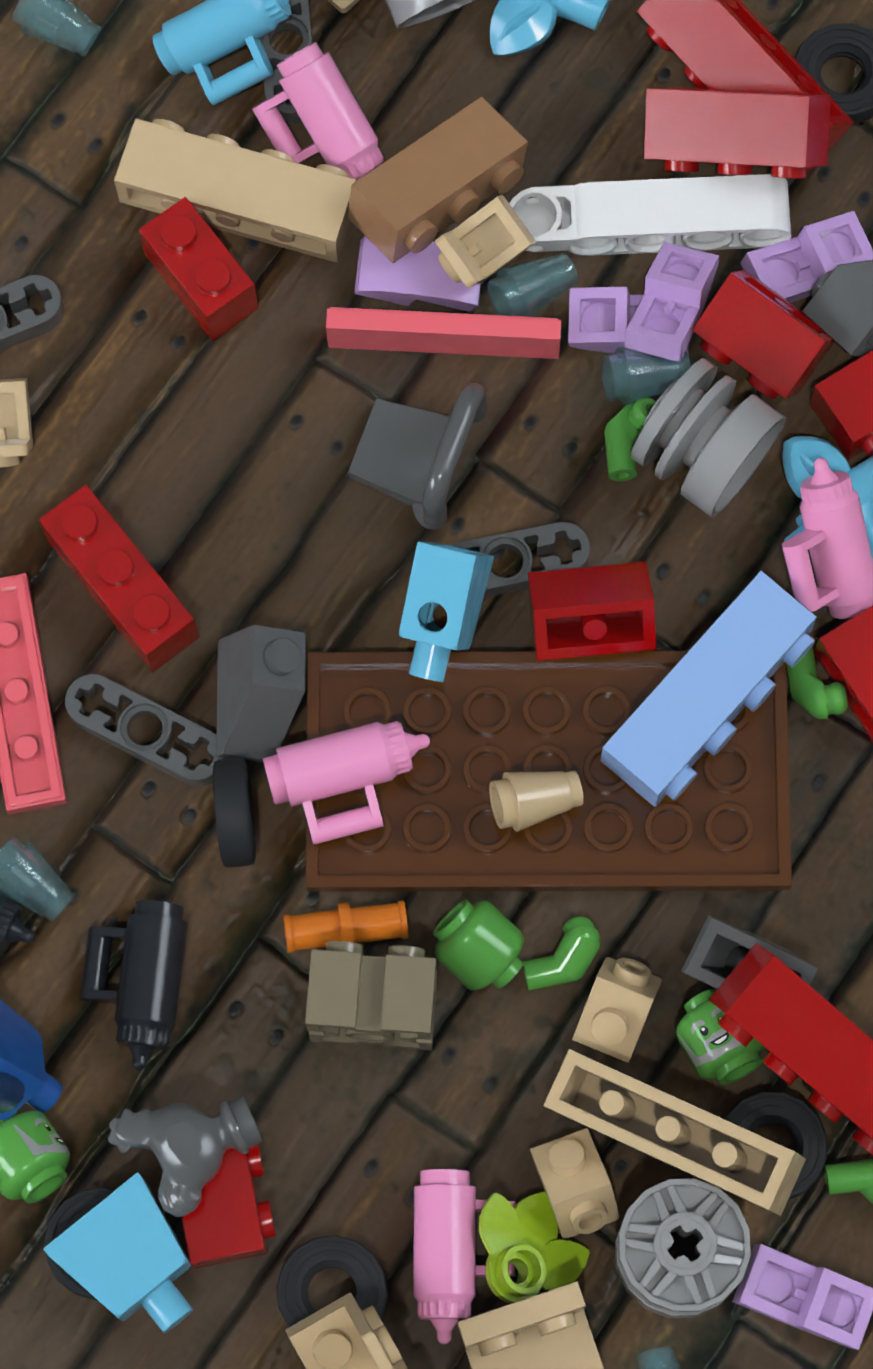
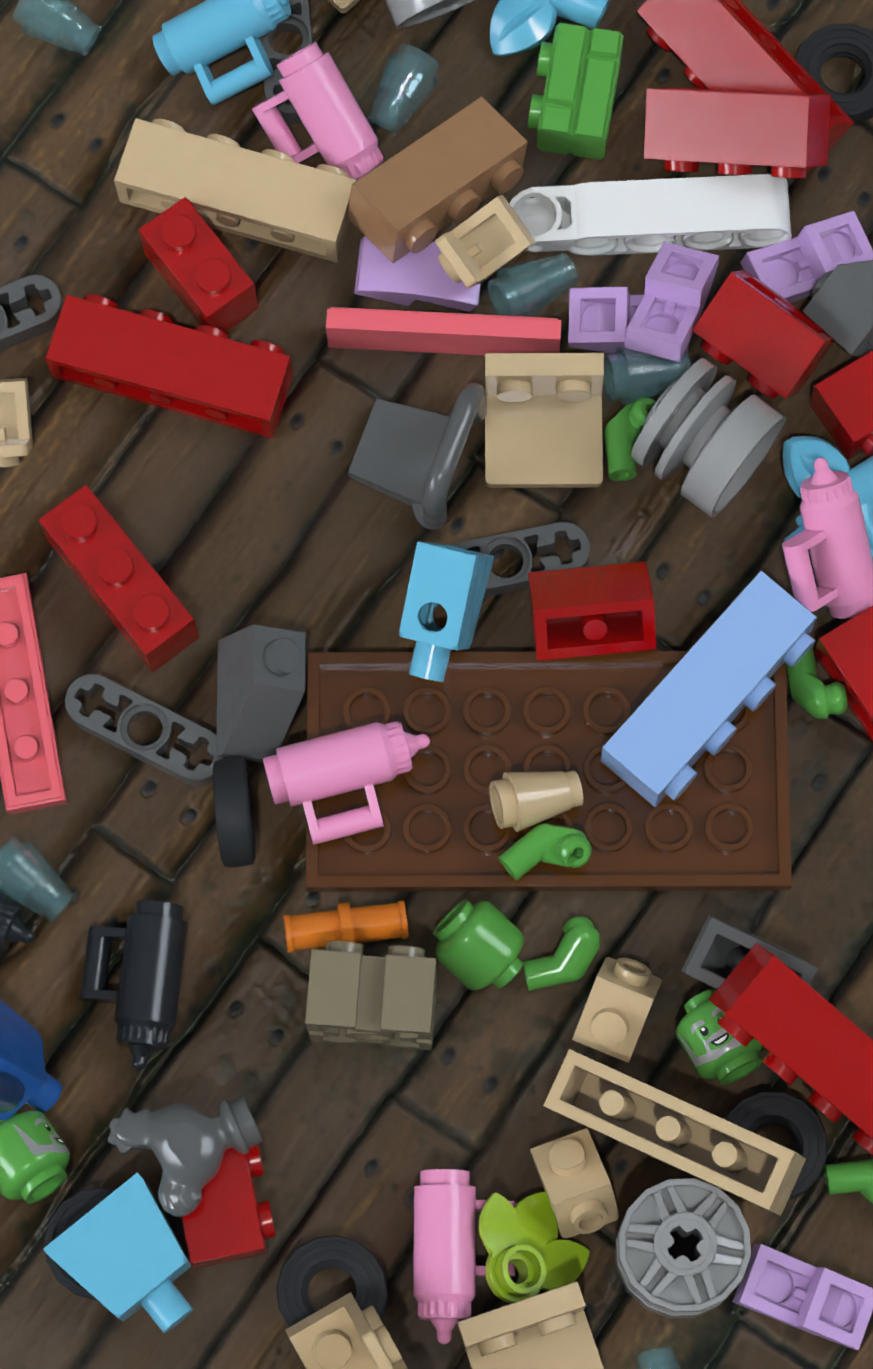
none -> red brick [45,294,294,439]
none -> clear light blue cone [368,44,441,134]
none -> tan bracket [485,353,604,488]
none -> bright green arm [498,823,592,880]
none -> bright green brick [528,23,624,160]

